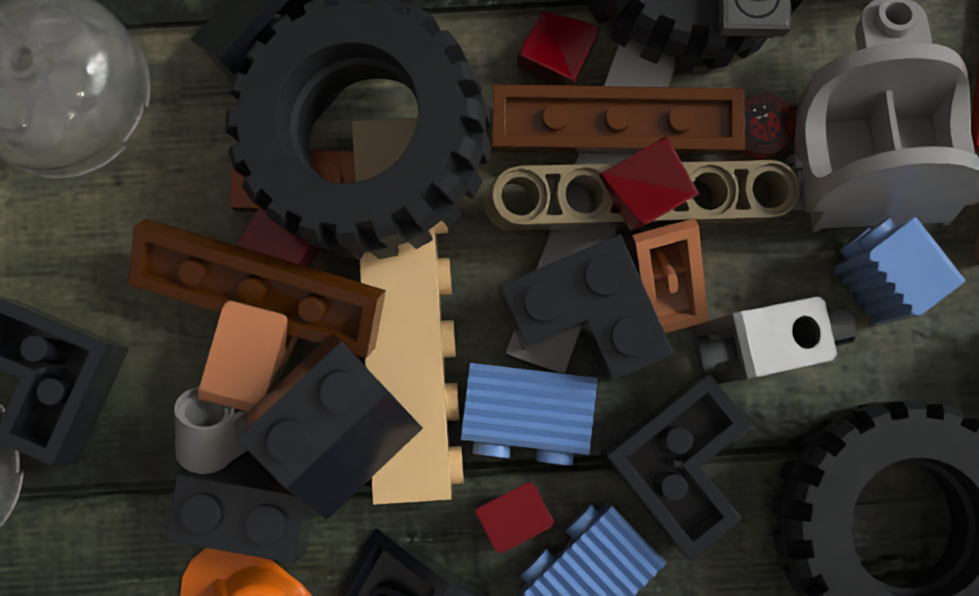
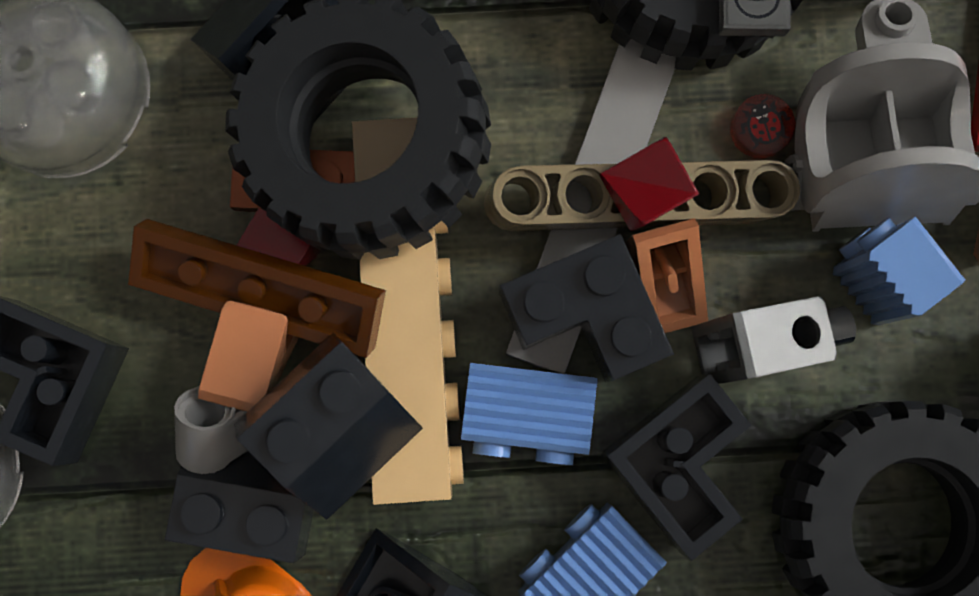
dark red slope [475,482,554,554] -> none
reddish brown plate [492,84,745,155] -> none
dark red slope [517,11,600,86] -> none

